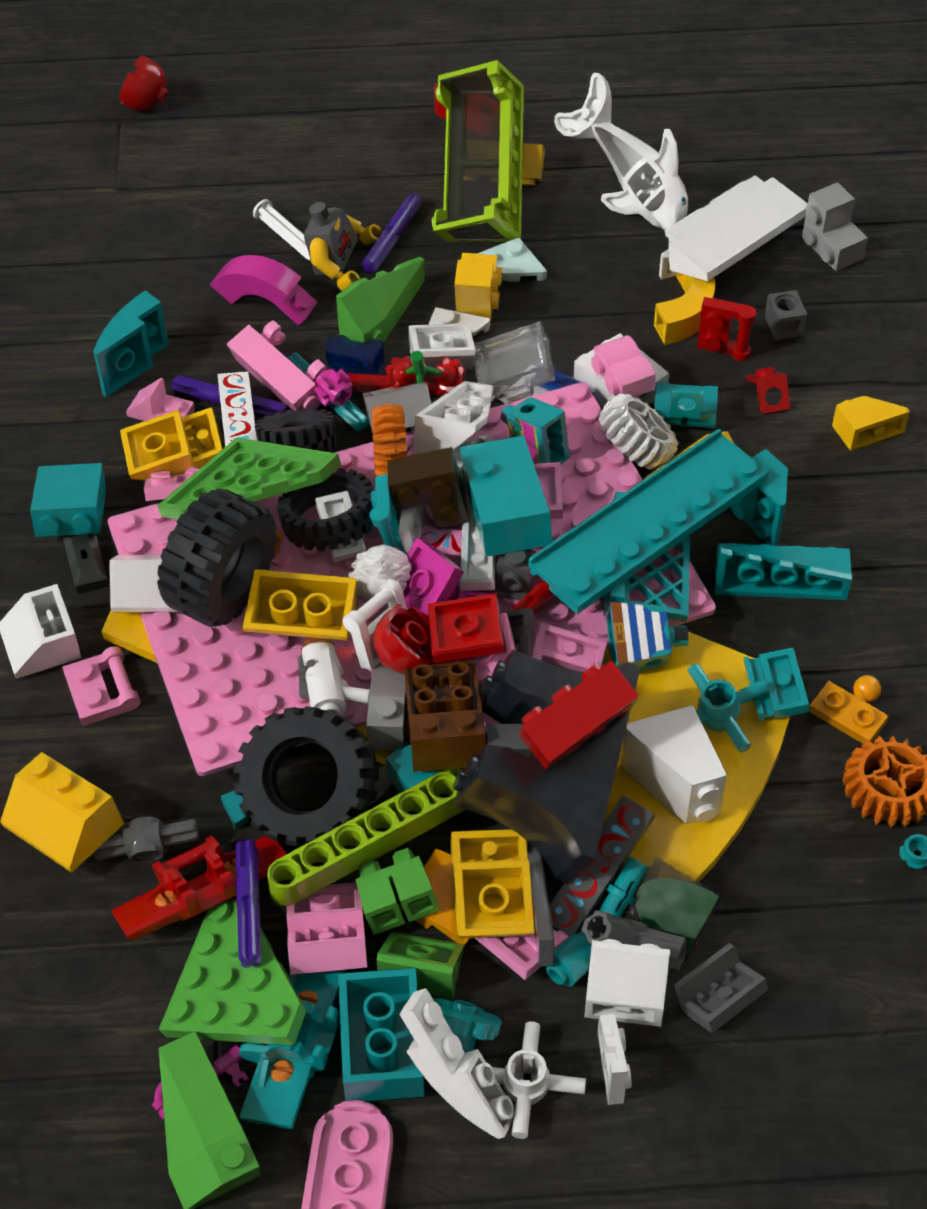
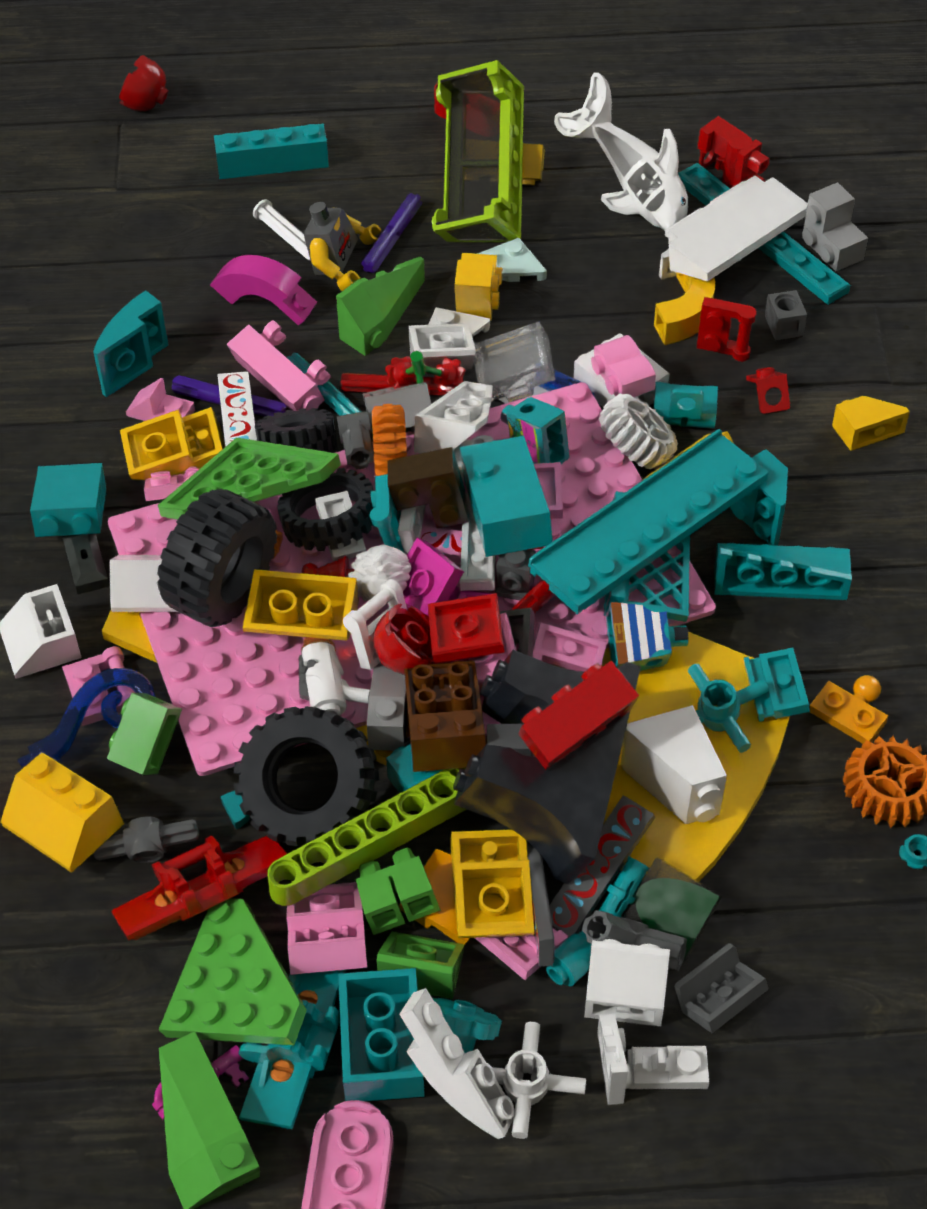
dark purple axle [236,839,261,968] -> none
dark pink gear [314,369,353,407] -> none
clear blue leg [325,335,385,374] -> none
none -> clear blue plant [18,668,155,769]
none -> bright green brick [107,693,182,775]
none -> teal slope [214,124,329,179]
none -> red piece [301,555,355,577]
none -> dark grey piece [337,411,374,470]
none -> white plate [627,1046,709,1089]
none -> teal tile [678,163,851,305]
none -> red hips [698,116,770,188]

